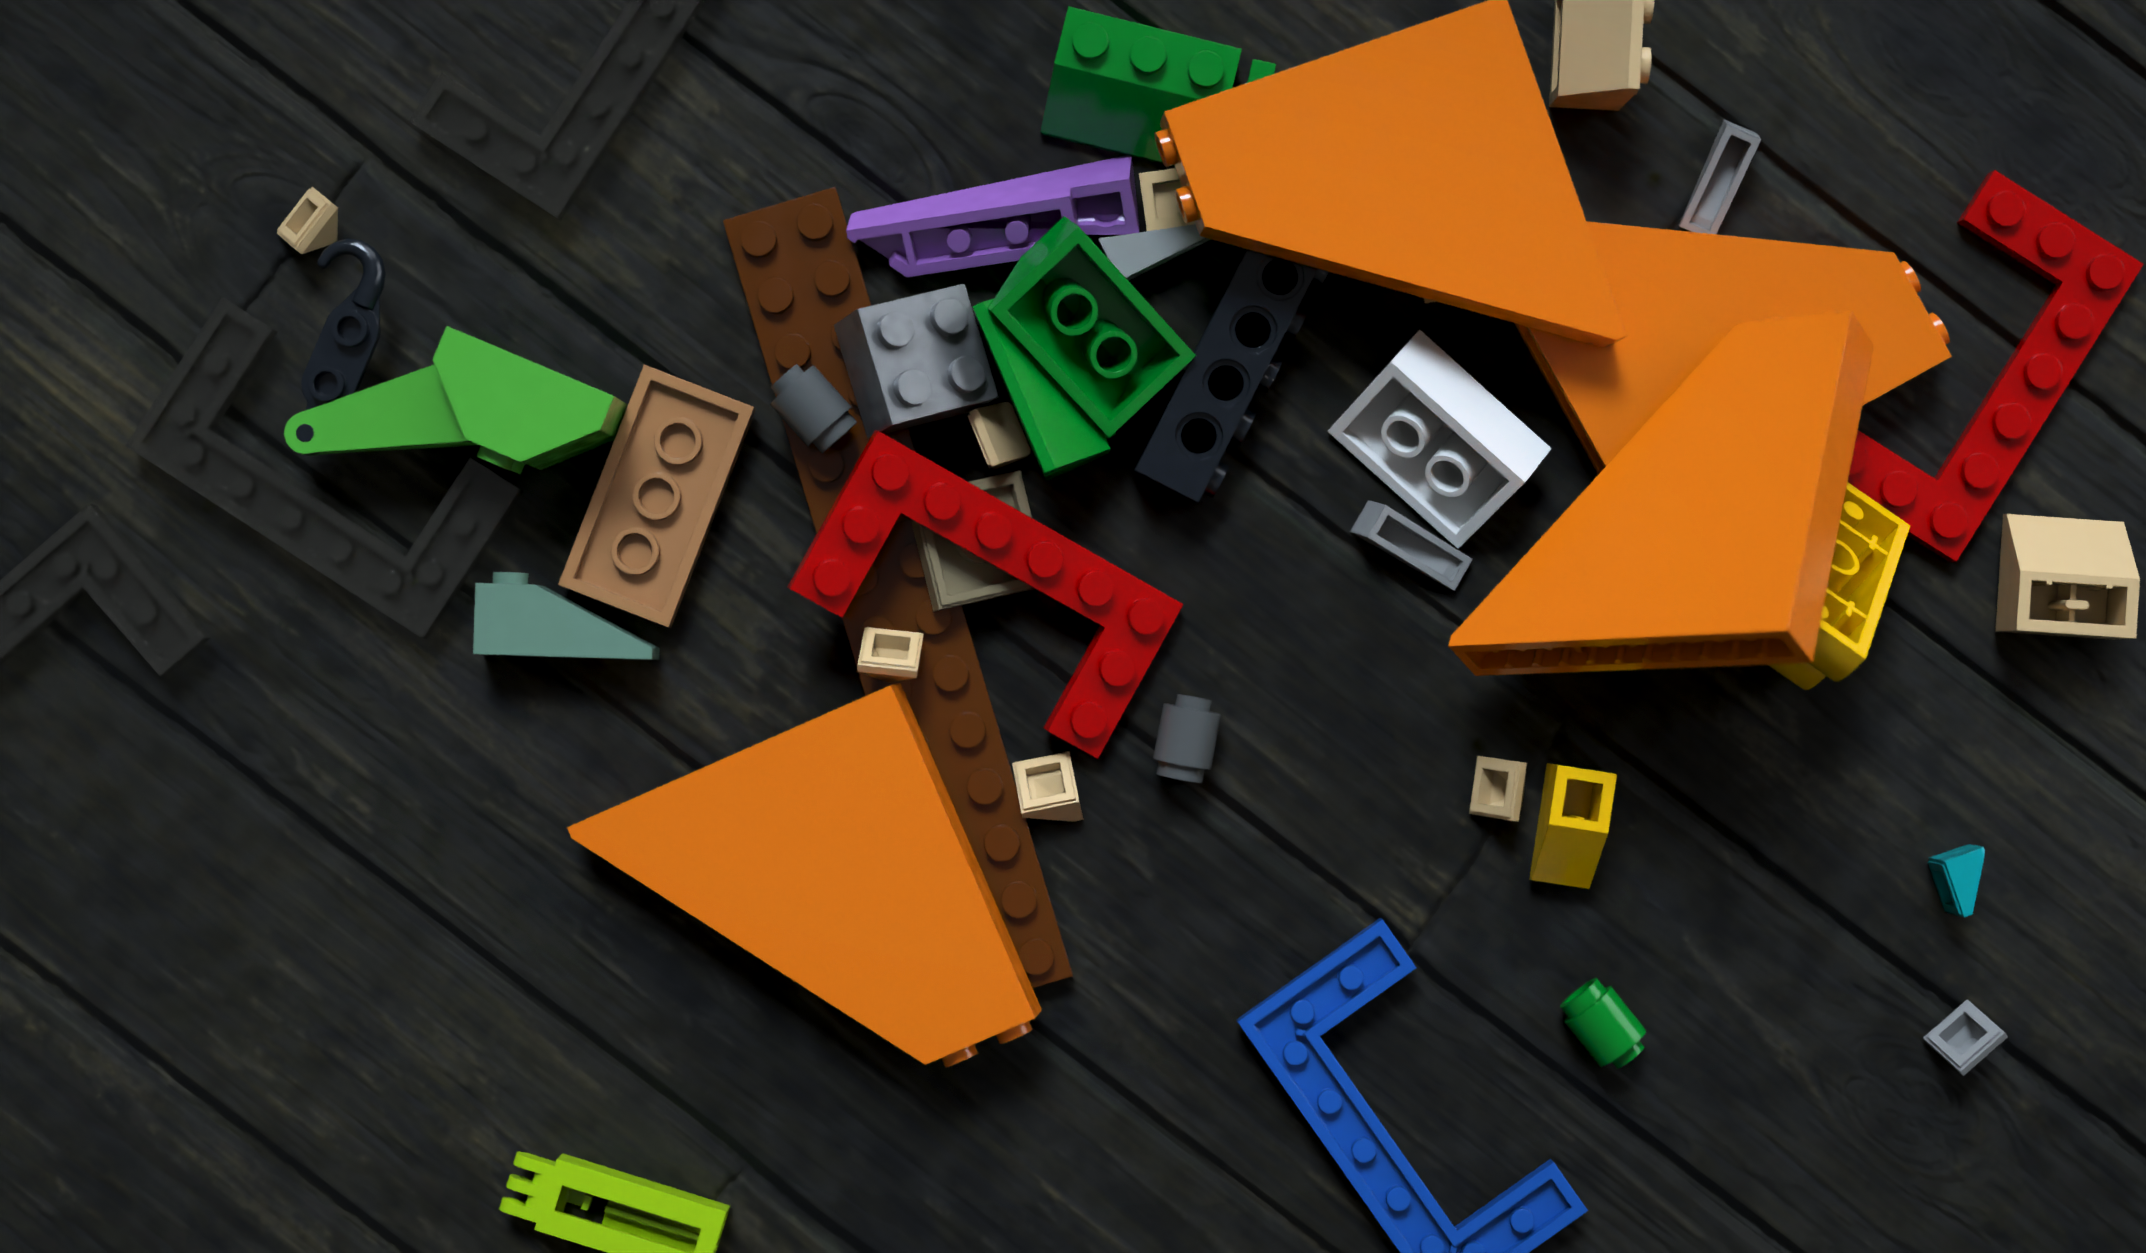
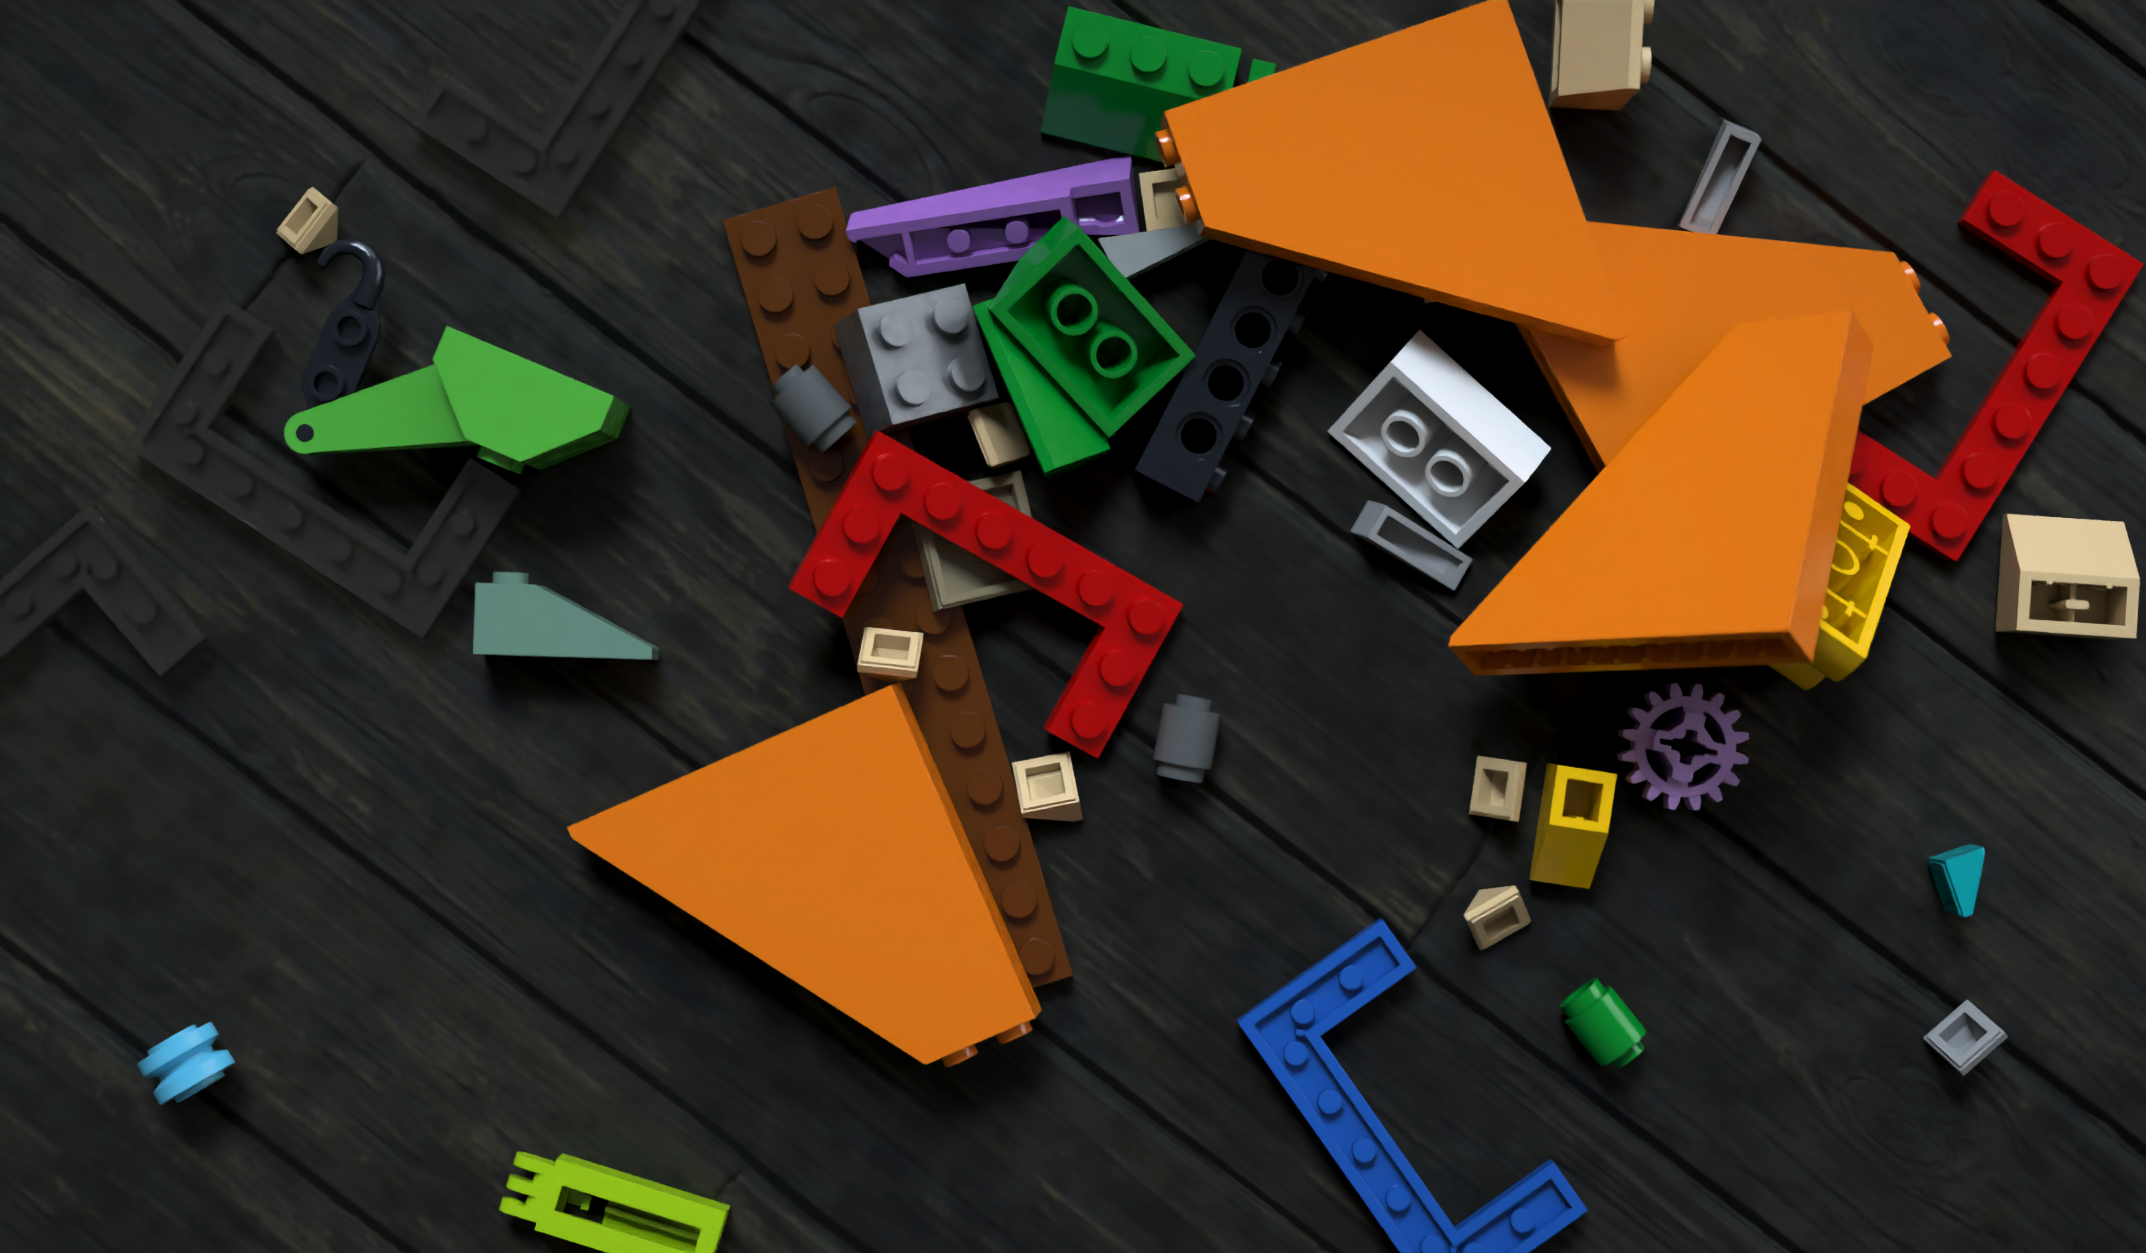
medium nougat plate [558,365,756,628] -> none
none -> medium azure wheel [136,1022,235,1106]
none -> tan slope [1464,885,1531,950]
none -> lavender gear [1617,683,1749,811]

